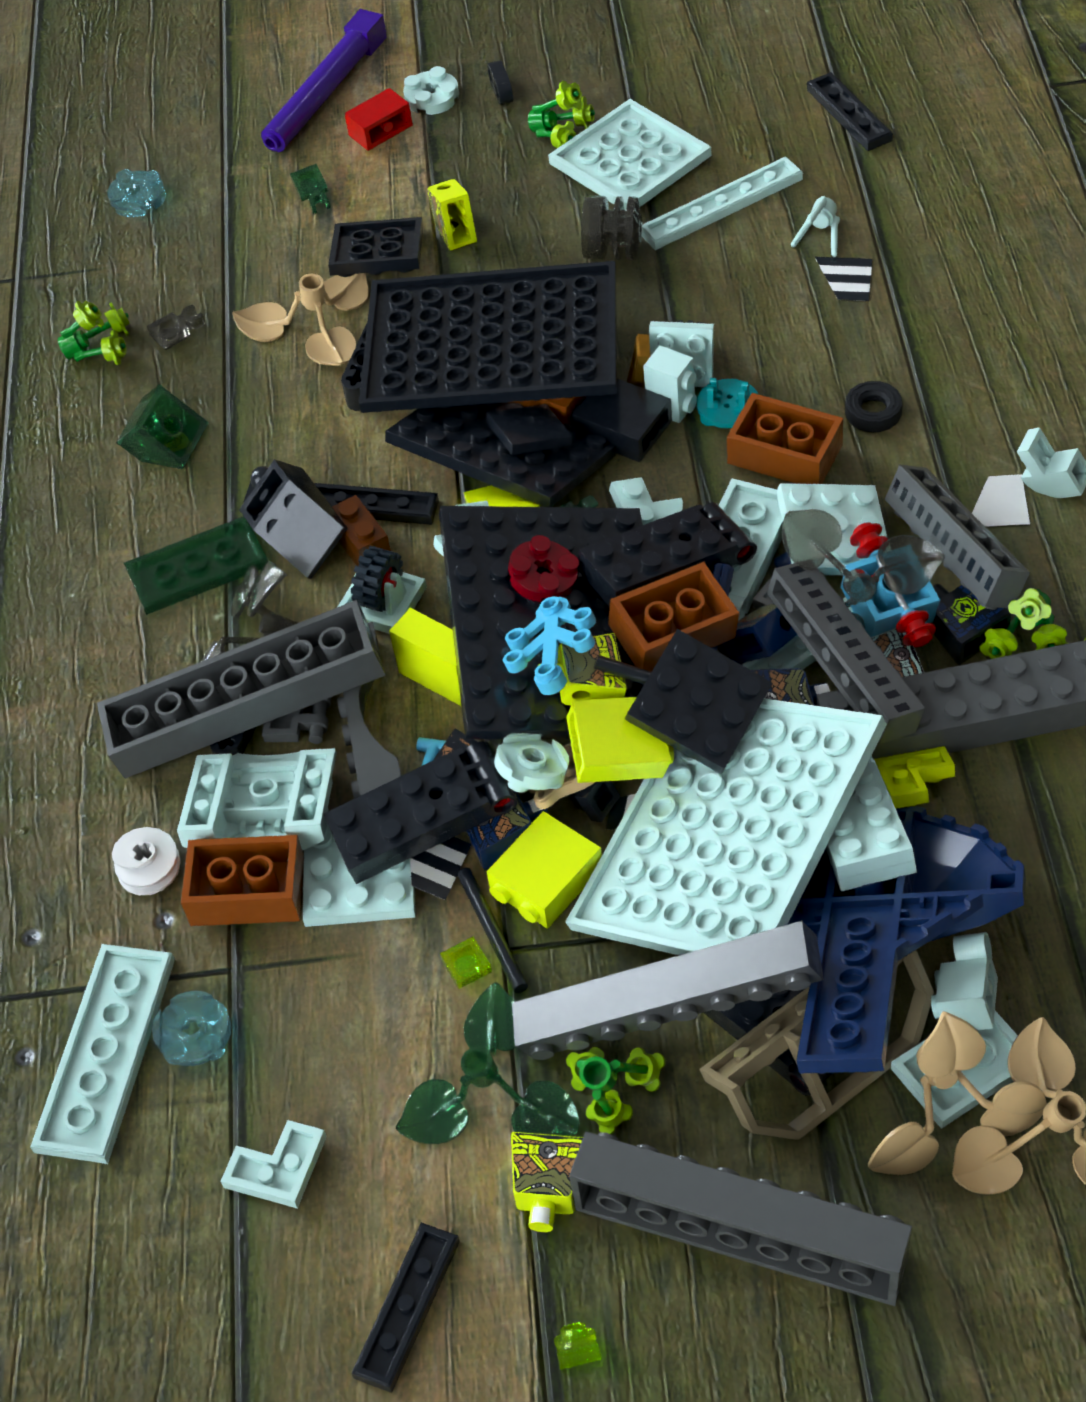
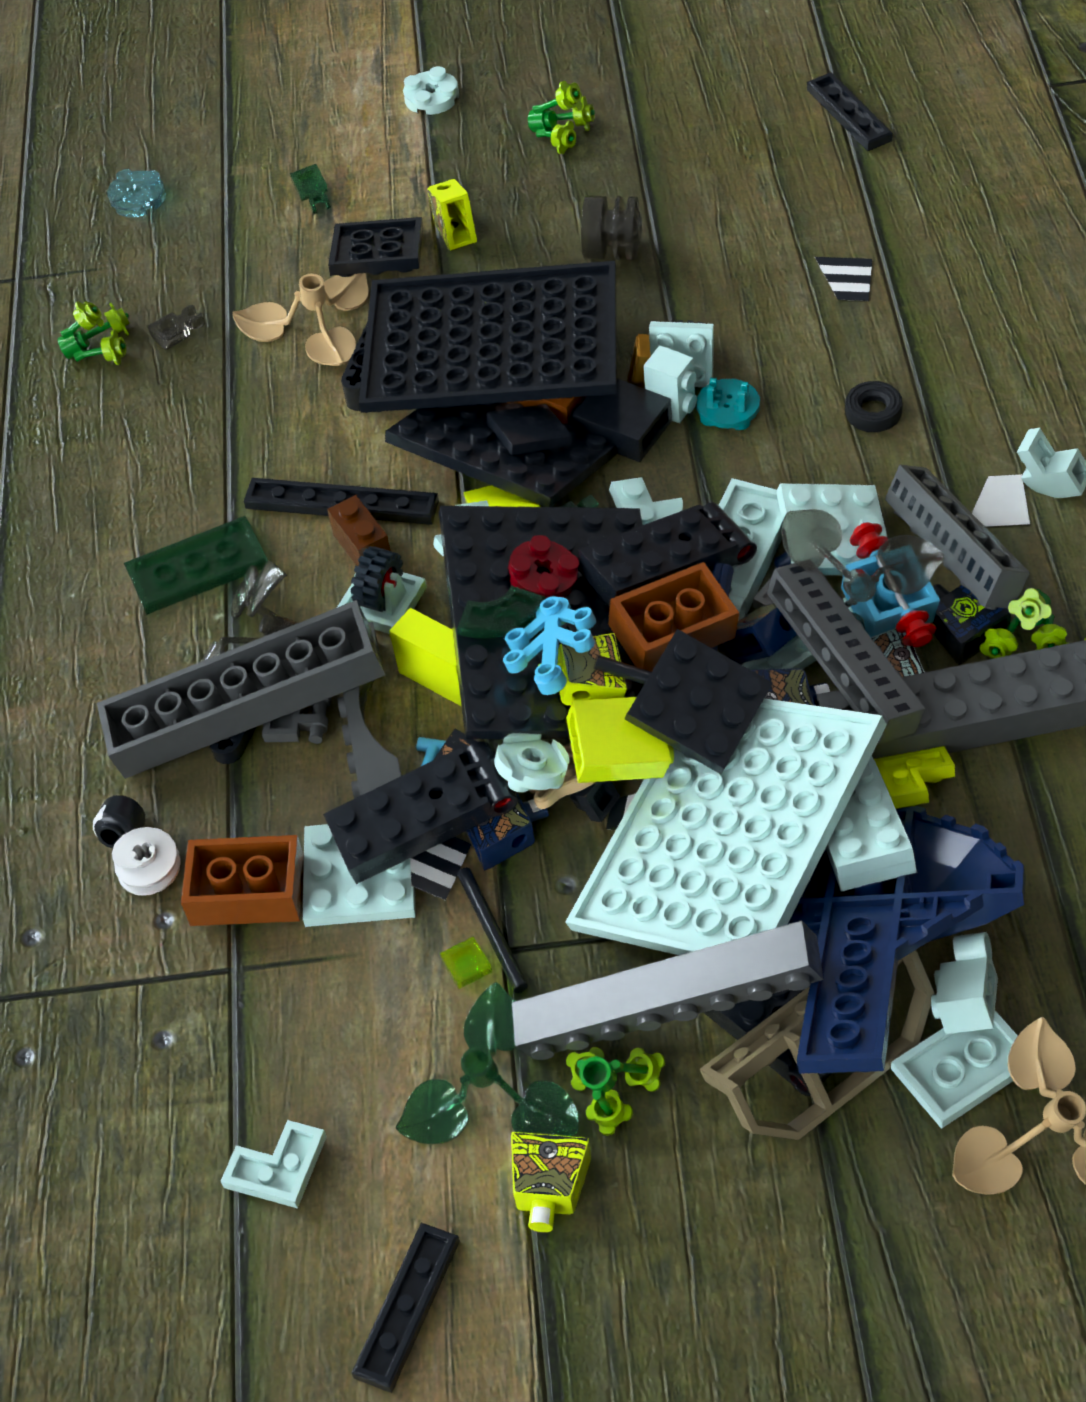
light aqua tile [30,944,175,1164] -> none
clear green slope [116,384,209,469] -> none
clear light blue plate [152,991,231,1066] -> none
light aqua slope [177,748,337,850] -> none
slope [239,459,348,579] -> none
dark purple brick [261,9,387,152] -> none
red brick [344,88,413,151] -> none
black beam [487,60,514,105] -> none
neon yellow brick [487,811,602,929] -> none
light aqua plate [548,99,712,214] -> none
clear neon green plate [554,1322,602,1370] -> none
dark grey brick [569,1131,912,1307] -> none
light aqua tile [639,157,803,250] -> none
dark orange brick [727,393,844,484] -> none
light aqua plant [791,196,840,257] -> none
tan plant [868,1011,1047,1175] -> none
none -> black head [93,795,146,848]
none -> clear green tile [456,586,545,639]

